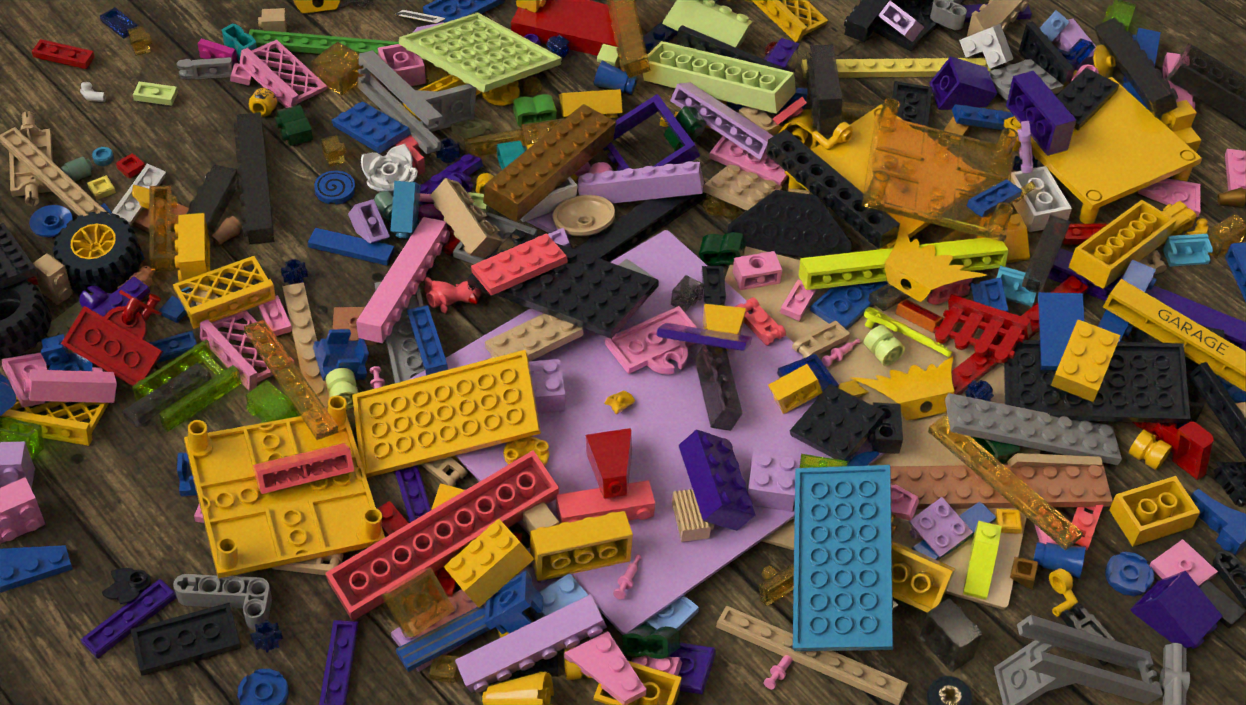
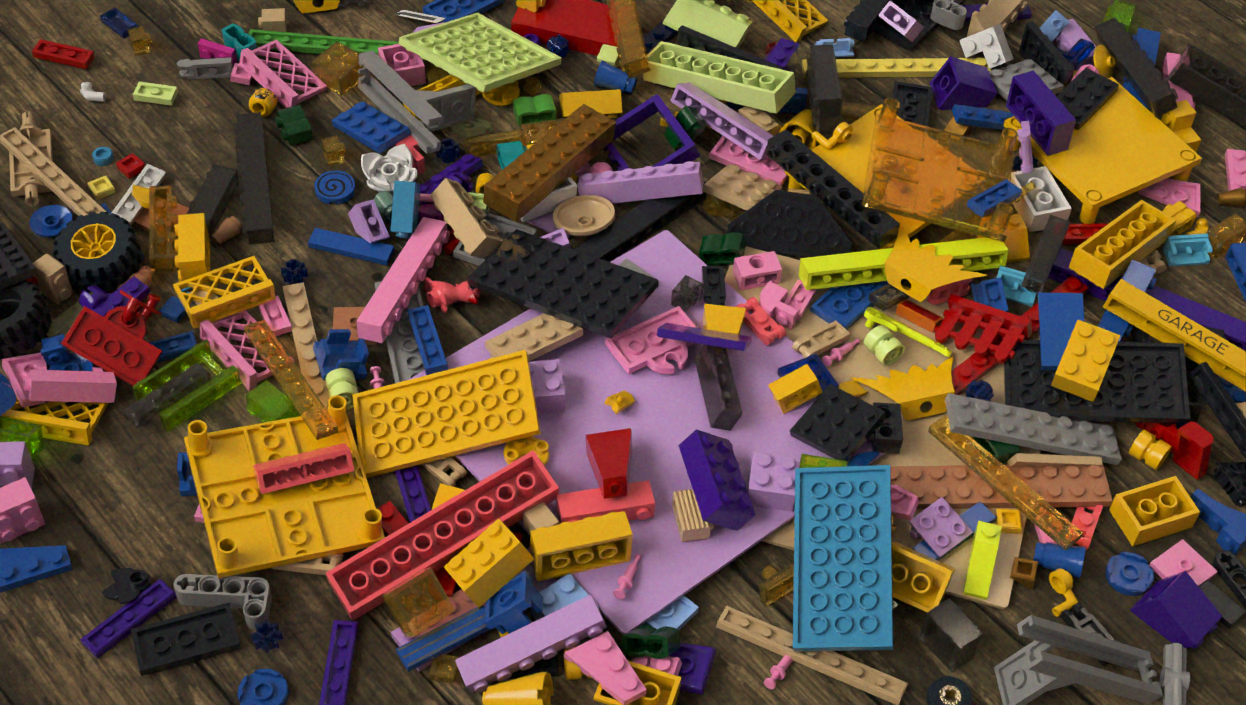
sand green brick [60,156,93,182] -> none
coral plate [471,233,568,296] -> none
coral wing [773,97,807,125] -> none
none -> bright pink brick [759,281,798,330]
none -> light blue hinge [814,38,854,58]

